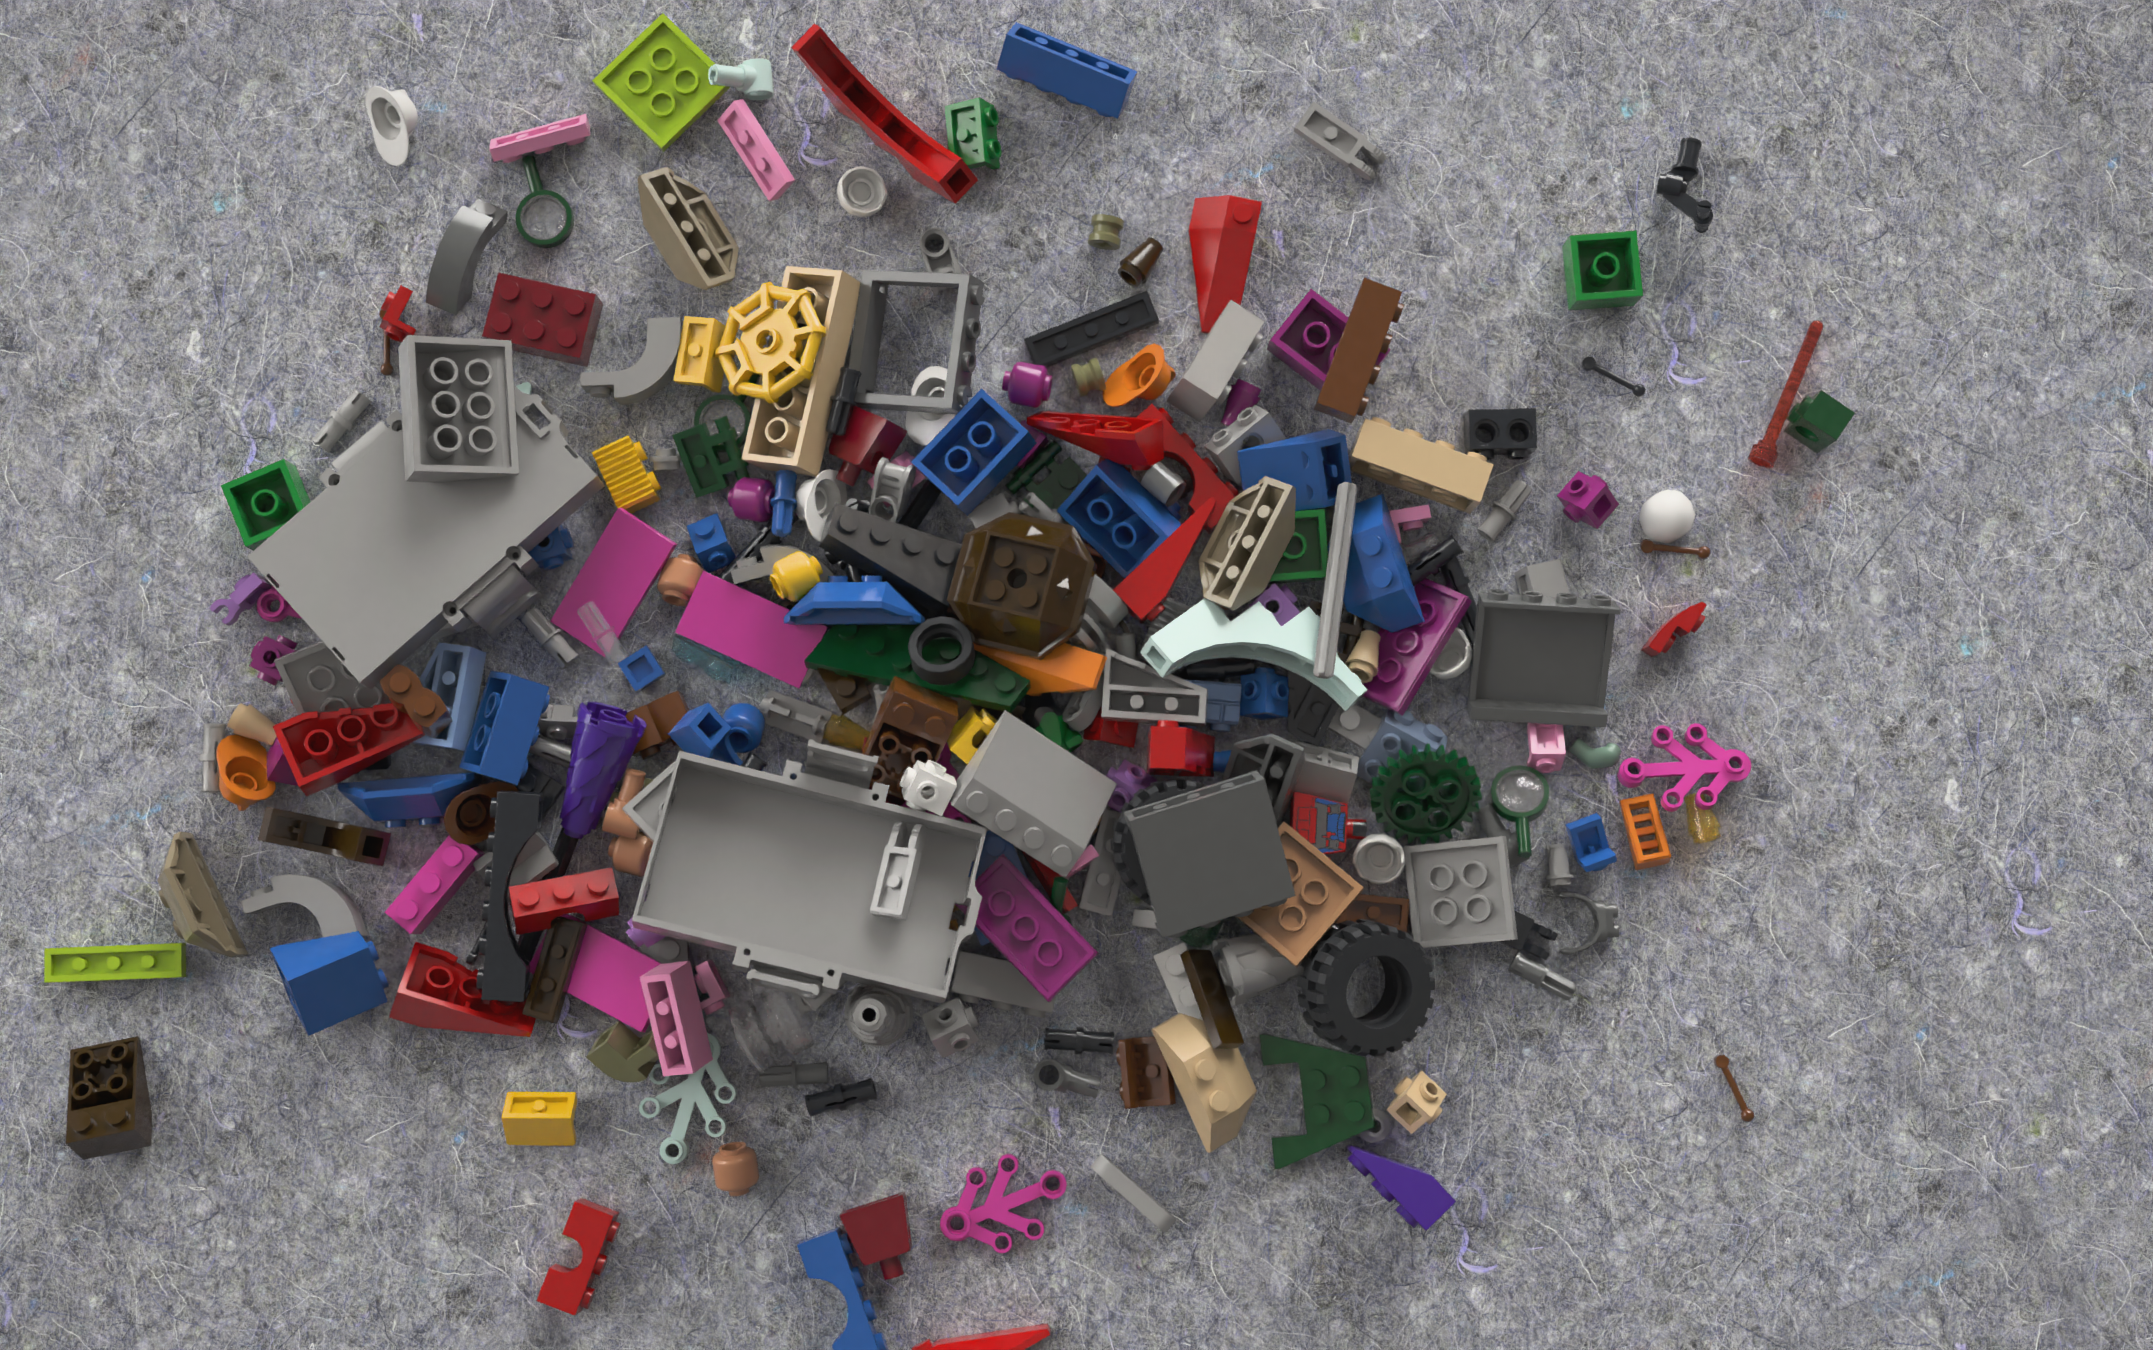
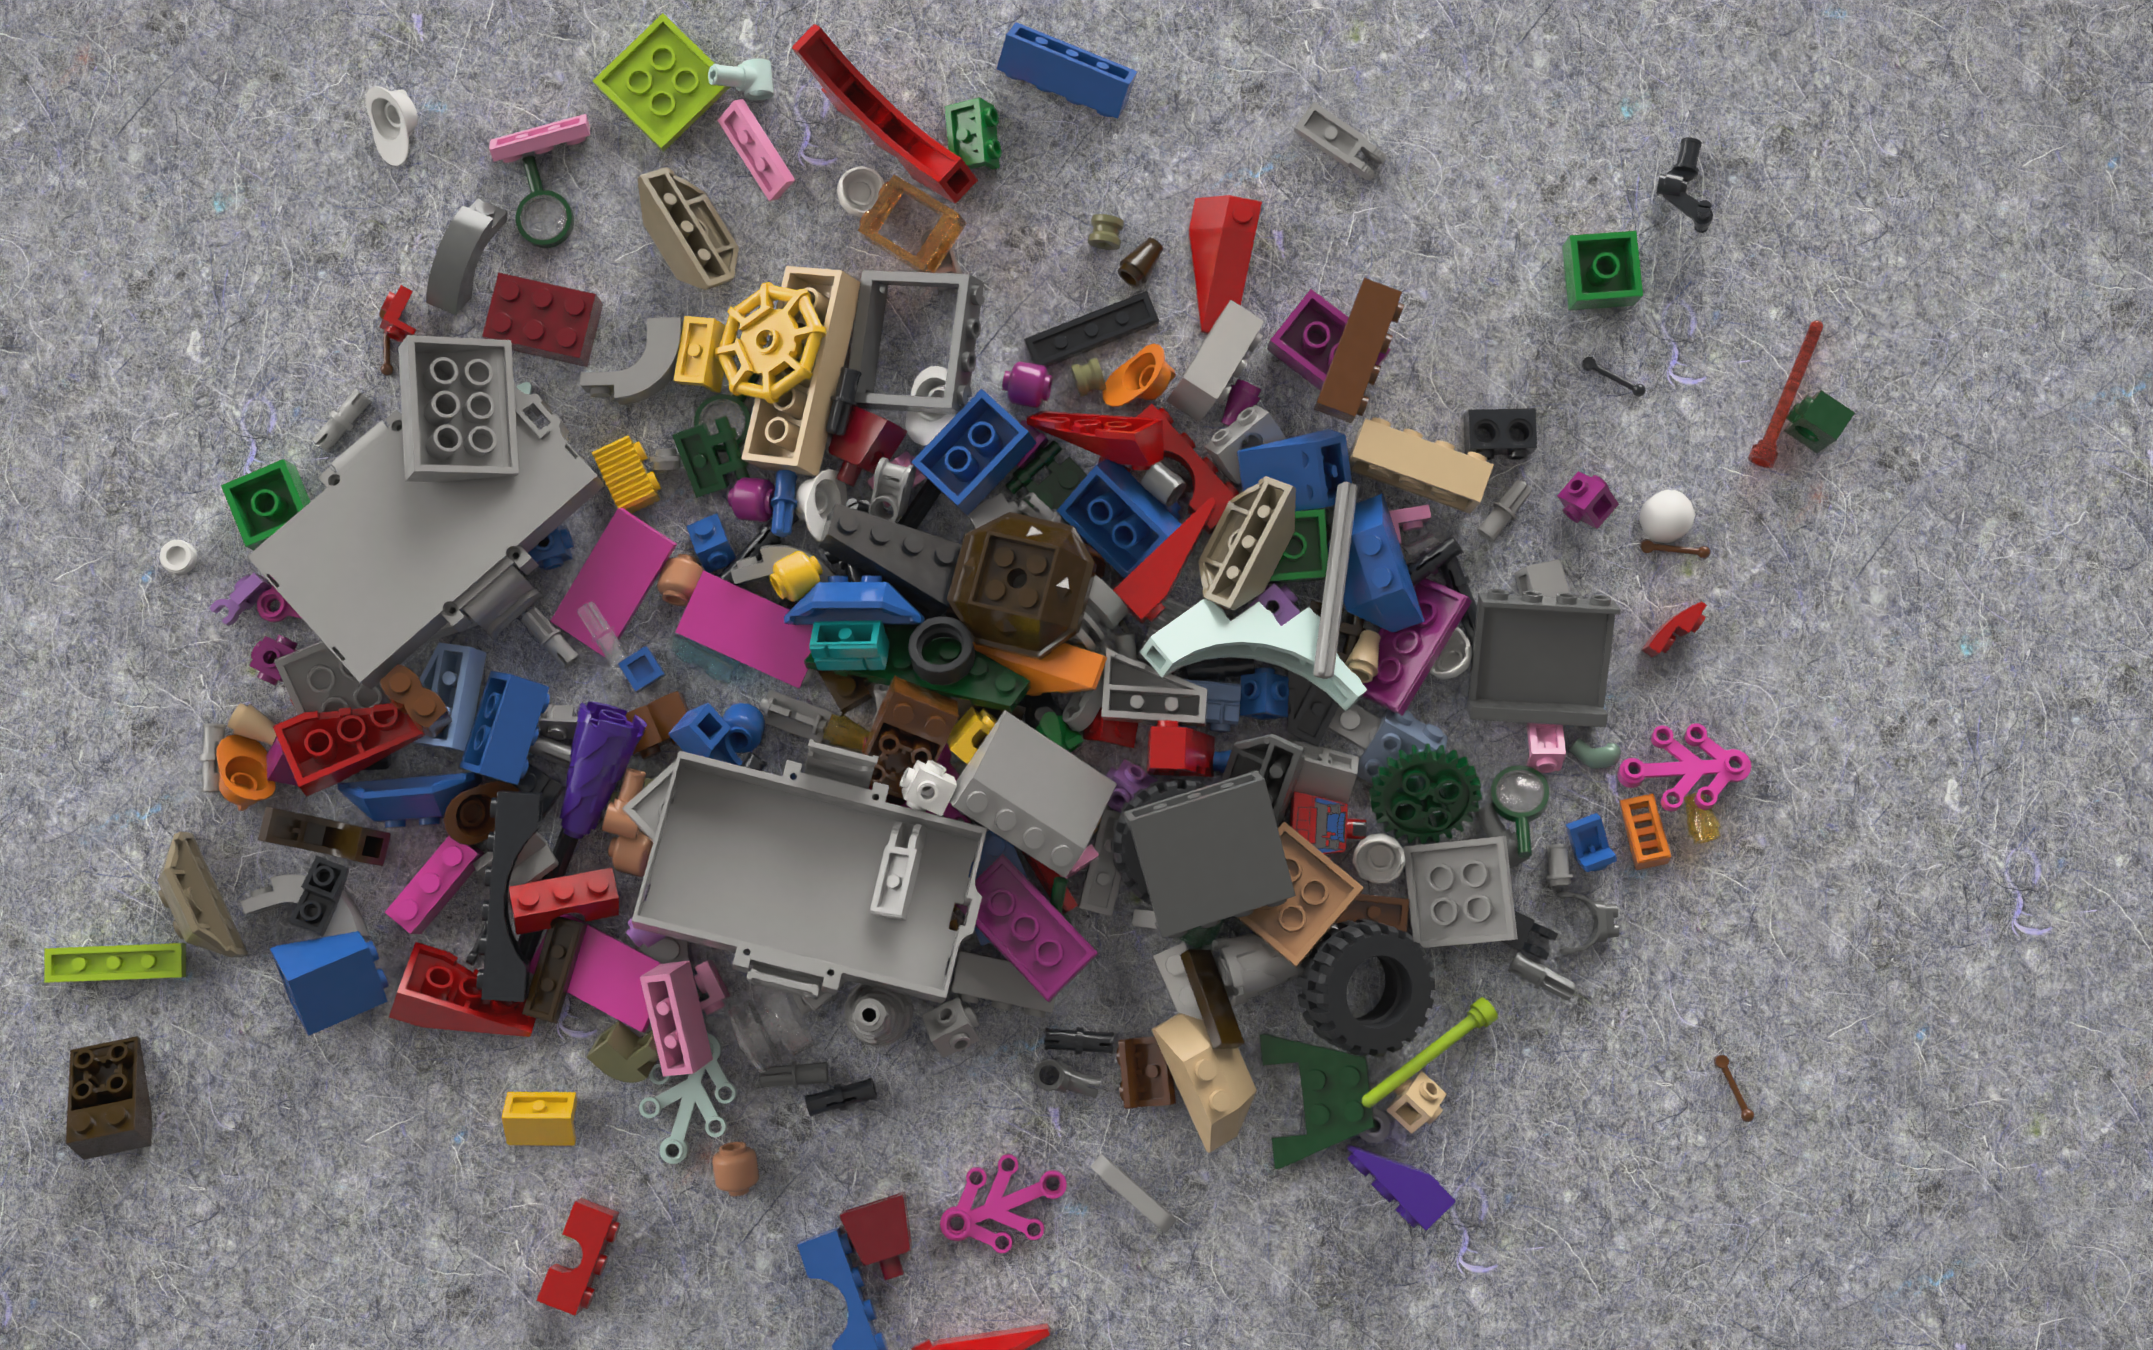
none -> white tile [160,540,197,574]
none -> black slope [288,856,349,937]
none -> teal brick [809,620,890,670]
none -> clear orange window [857,174,967,273]
none -> lime piece [1362,997,1498,1108]

